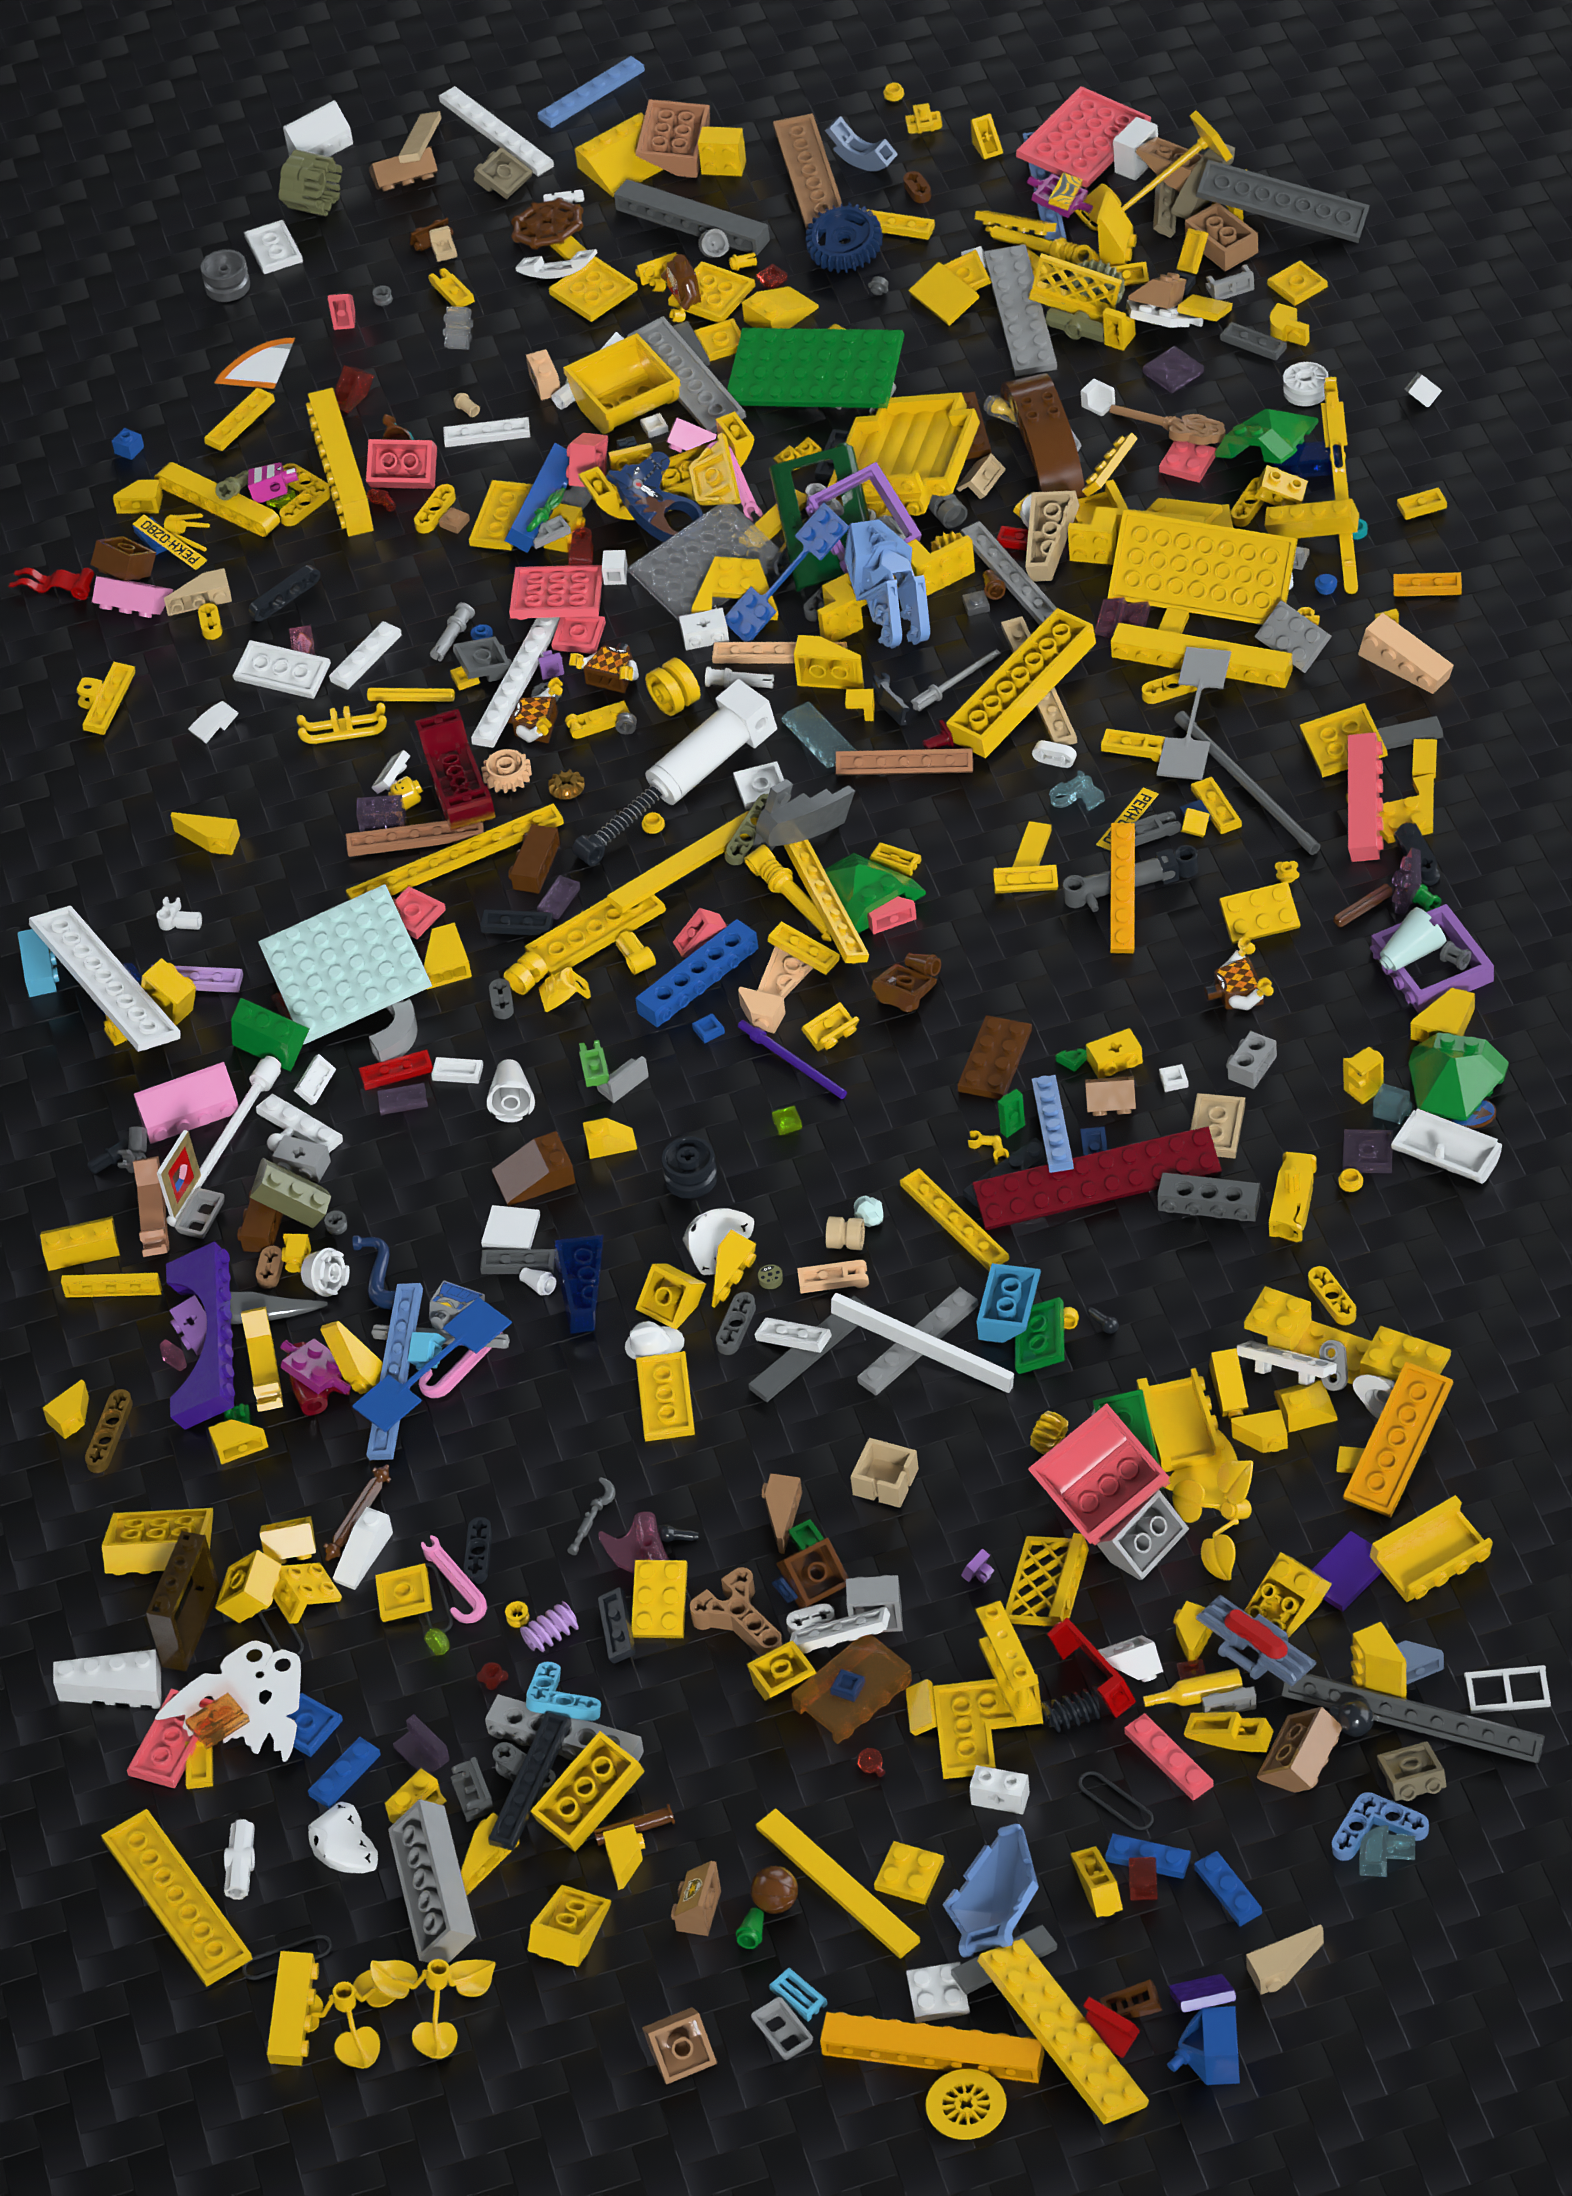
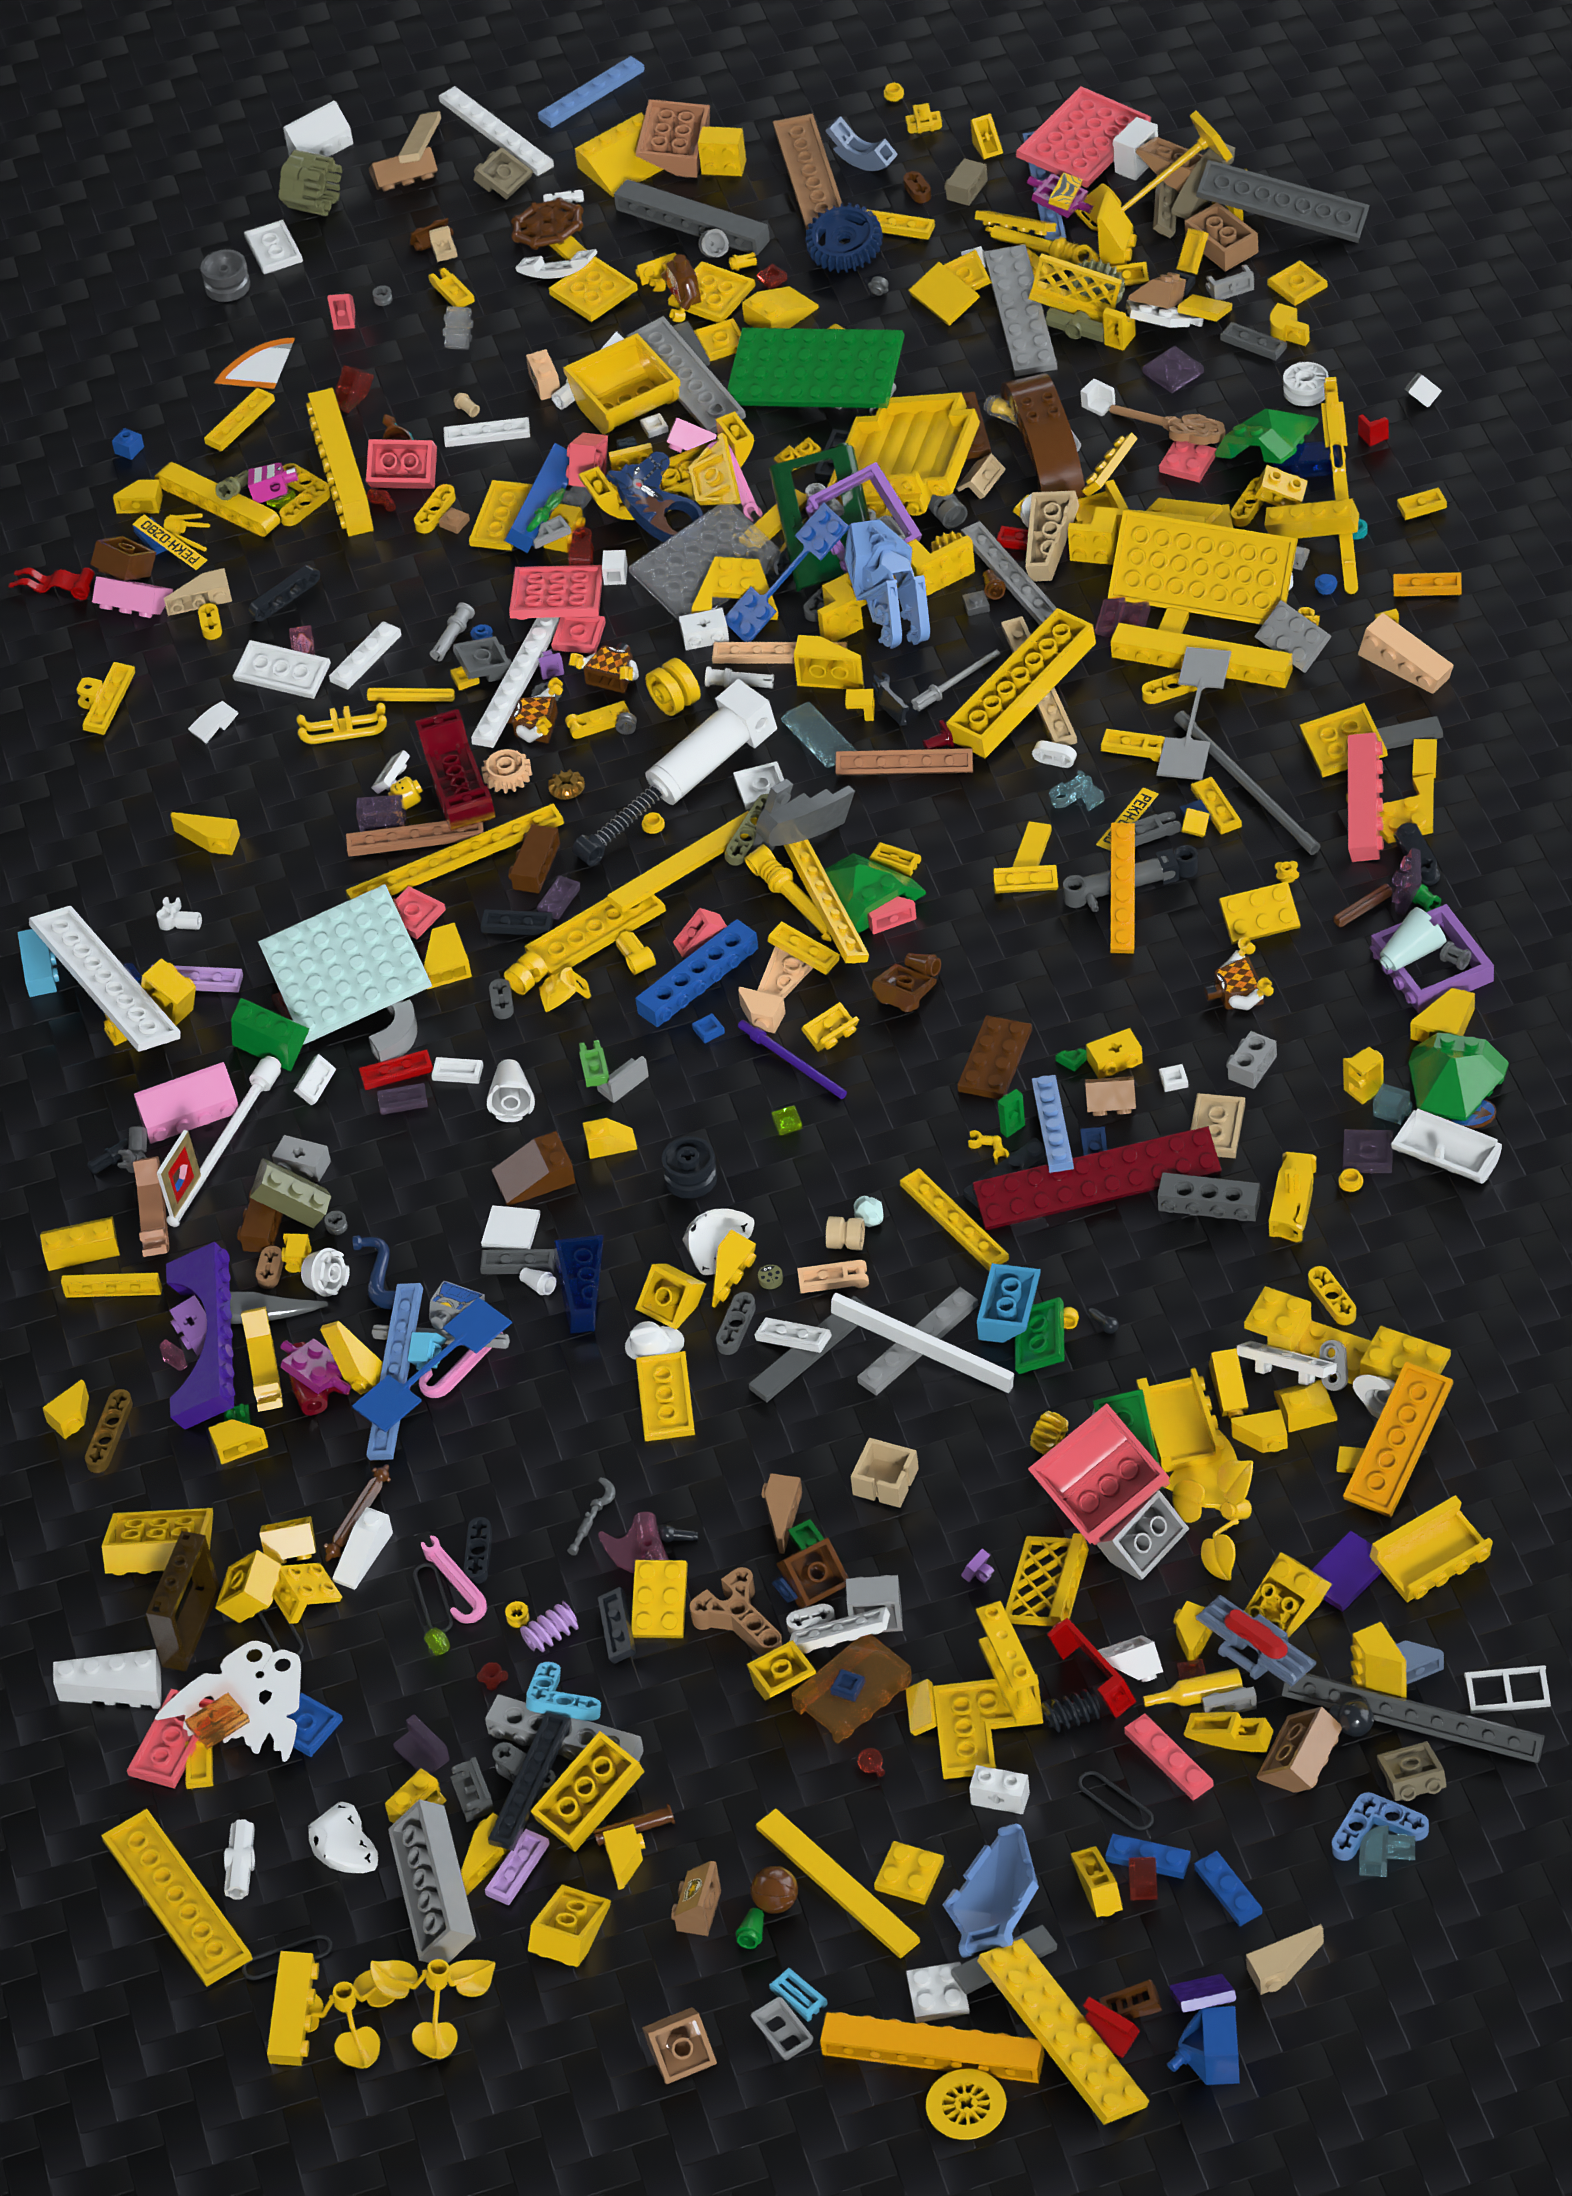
light grey piece [175,1188,224,1239] -> none
white plate [256,1094,343,1153] -> none
blue plate [308,1737,380,1809] -> none
yellow plate [375,1563,432,1622] -> none
none -> lavender plate [485,1829,549,1905]
none -> dark tan brick [944,159,988,206]
none -> red panel [1358,414,1389,447]

